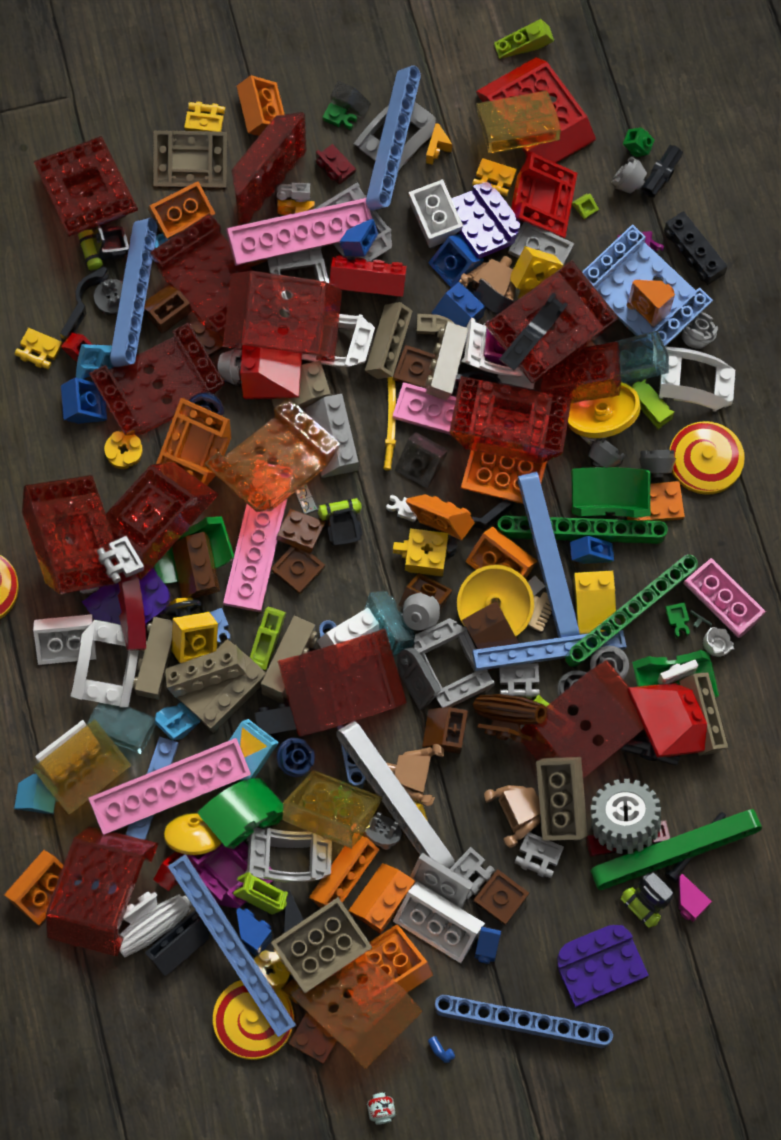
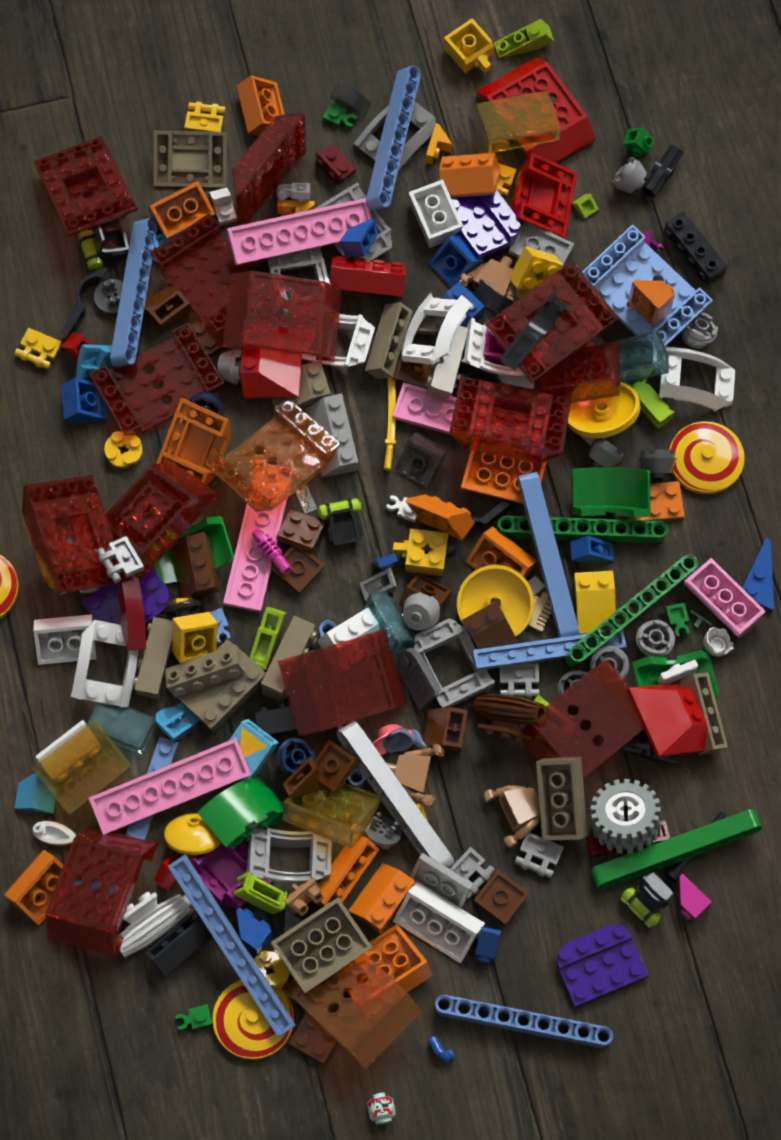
none -> white arm [33,821,77,846]
none -> green plate [175,1004,213,1031]
none -> white slope [209,188,237,225]
none -> dark pink hinge [252,528,291,575]
none -> reddish brown slope [283,757,319,798]
none -> medium nougat hips [284,878,323,916]
none -> reddish brown plate [314,739,359,794]
none -> light grey slope [360,568,397,601]
none -> blue plate [372,554,398,570]
none -> sand blue hair [372,724,427,755]
none -> white wedge [401,293,474,365]
none -> orange slope [439,153,500,198]
none -> yellow hinge [443,18,494,73]
none -> light grey cone [636,620,675,657]
none -> blue wing [742,538,774,612]

